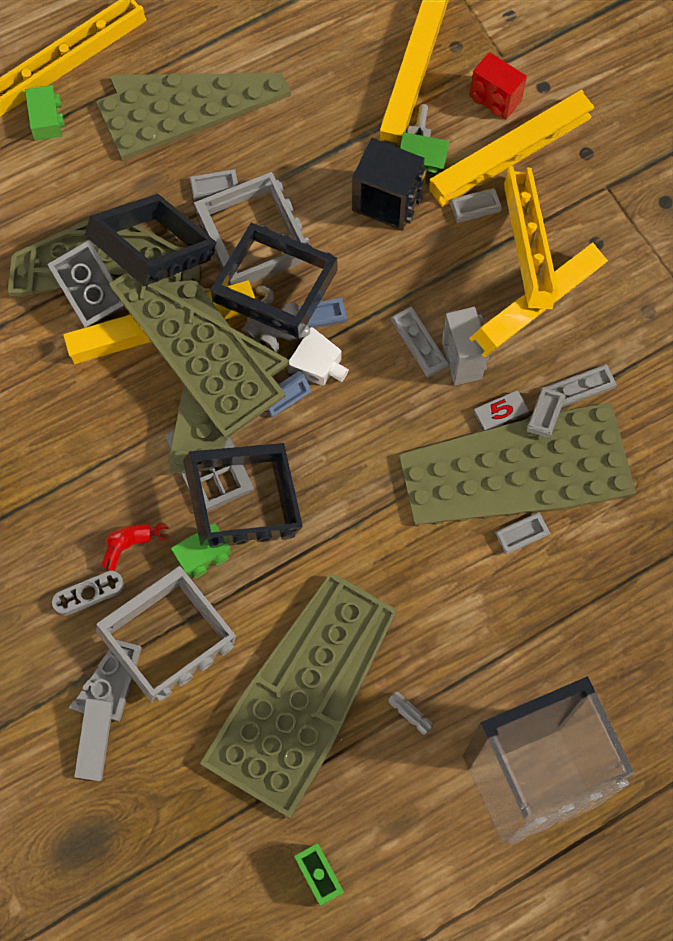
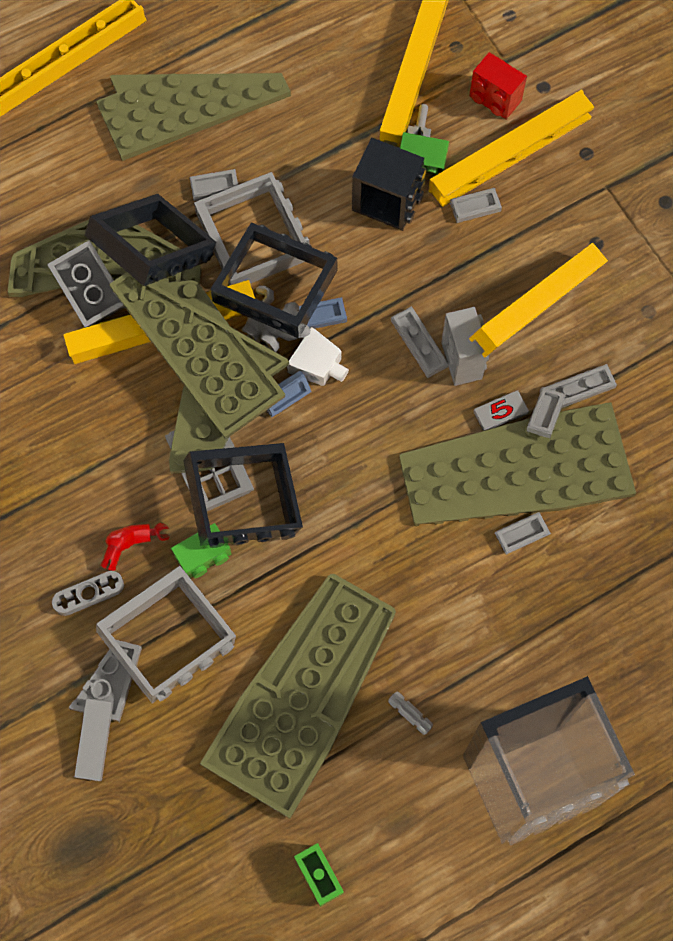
bright green brick [25,85,65,141] -> none
yellow tile [504,166,558,309] -> none

